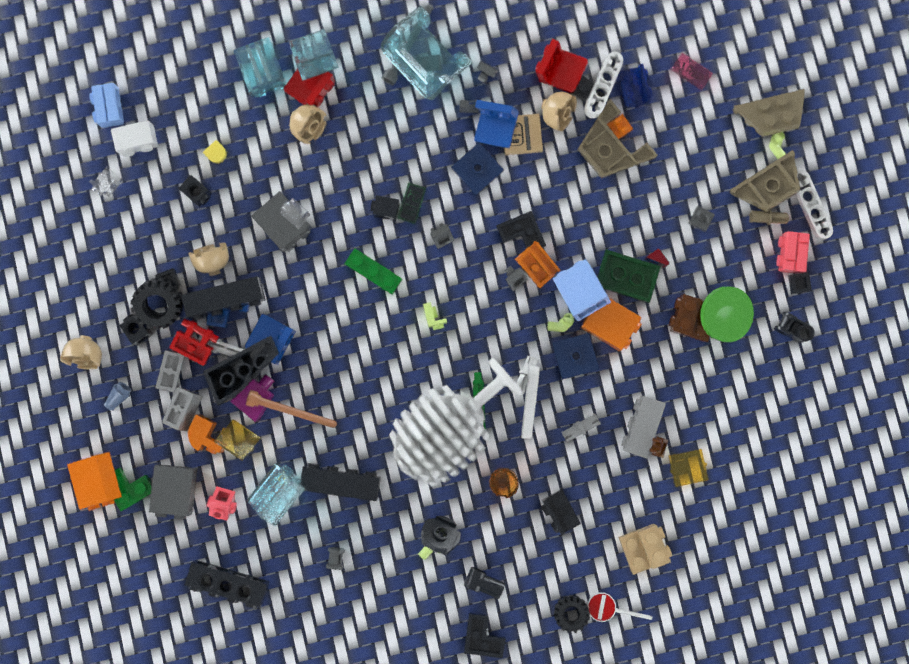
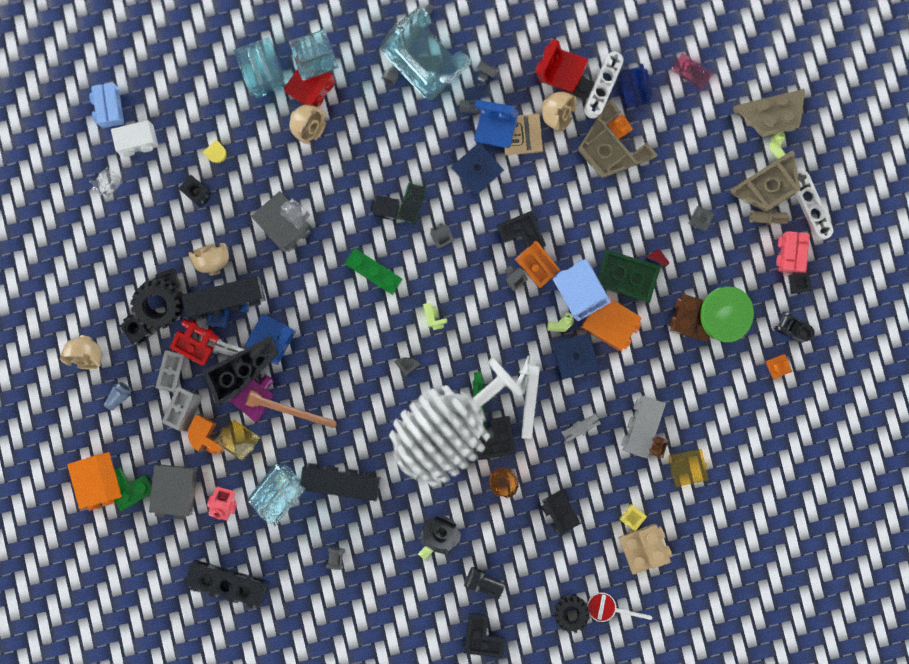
none -> dark grey tile [394,357,421,376]
none -> black plate [476,416,516,460]
none -> light yellow tile [619,504,647,532]
none -> orange tile [765,354,792,379]

